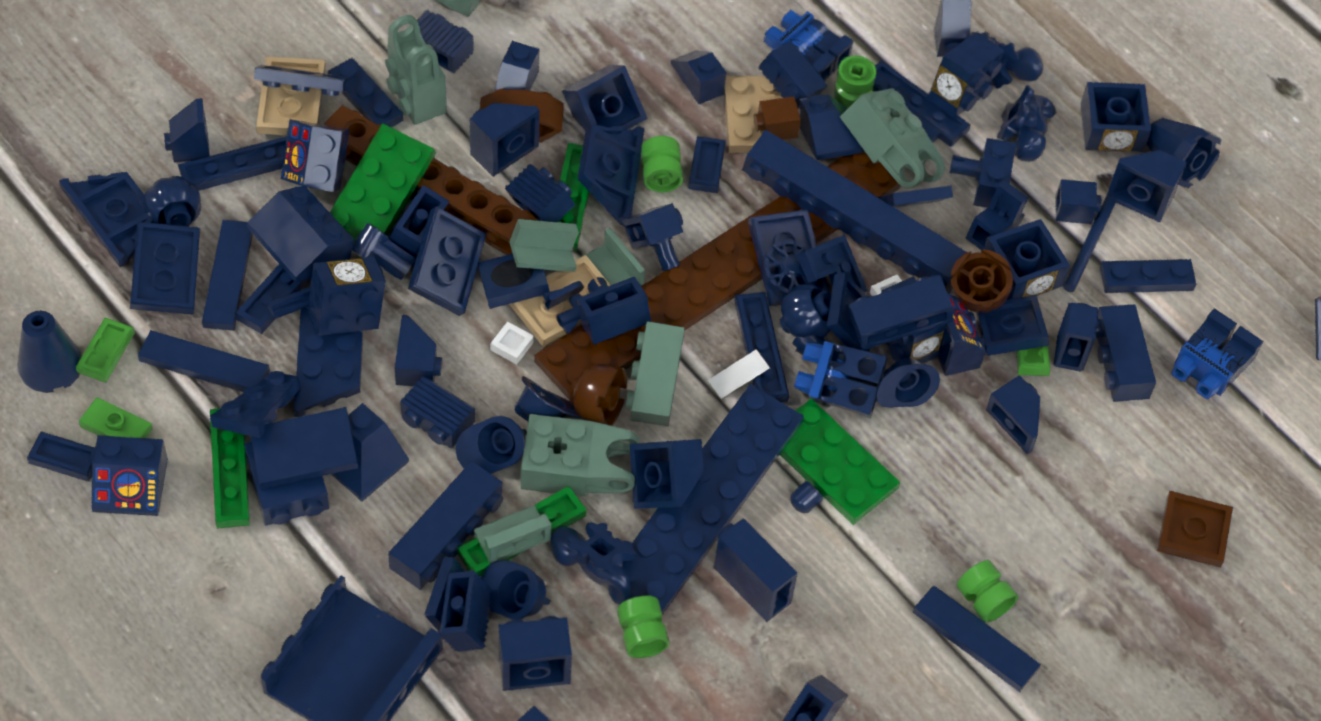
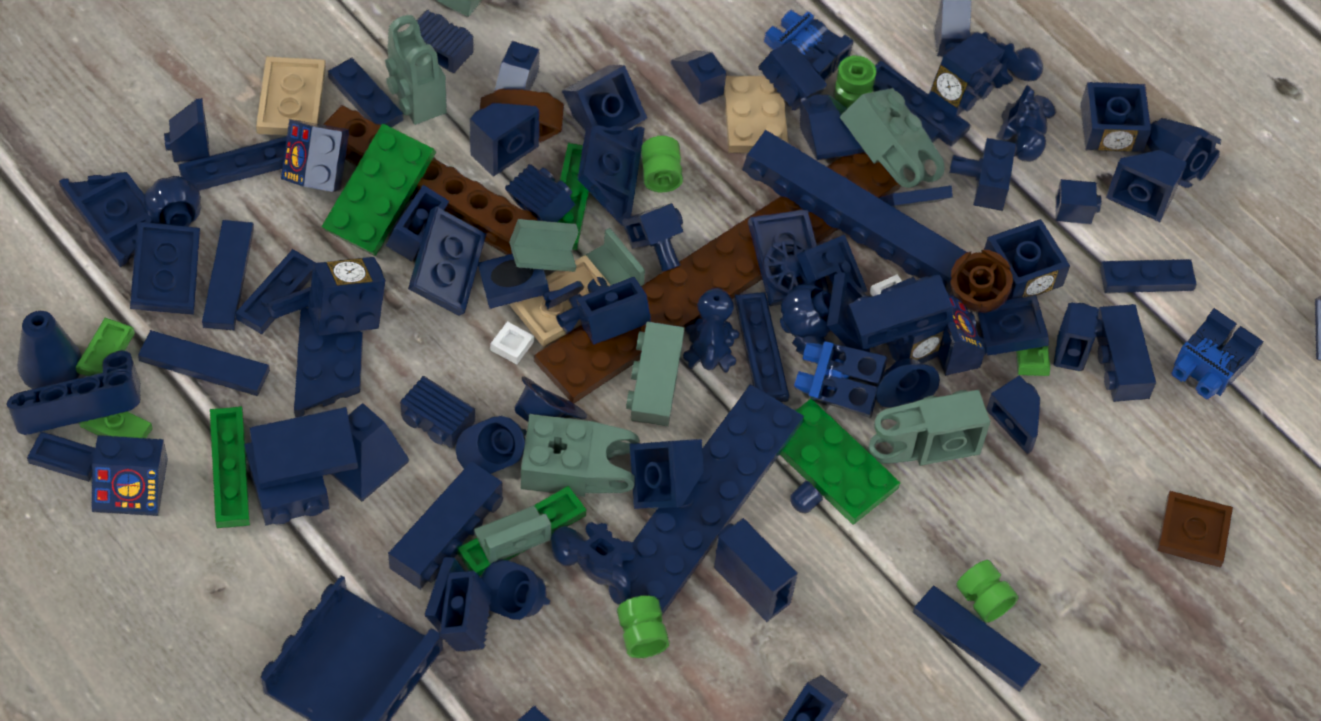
dark blue wing [210,371,301,438] -> none
dark blue slope [247,185,354,282] -> none
dark blue plate [254,65,349,96] -> none
dark blue piece [352,222,416,280] -> none
dark blue slope [395,315,442,386] -> none
dark blue brick [498,616,572,691] -> none
reddish brown cylinder [570,364,627,426] -> none
dark blue tile [688,136,726,193] -> none
white sticker [708,350,770,399] -> none
reddish brown brick [754,96,801,140] -> none
dark blue brick [966,181,1029,250] -> none
dark blue bar [1063,197,1116,292] -> none
none -> dark blue beam [6,350,141,435]
none -> dark blue animal [683,288,740,373]
none -> sand green brick [868,390,991,466]

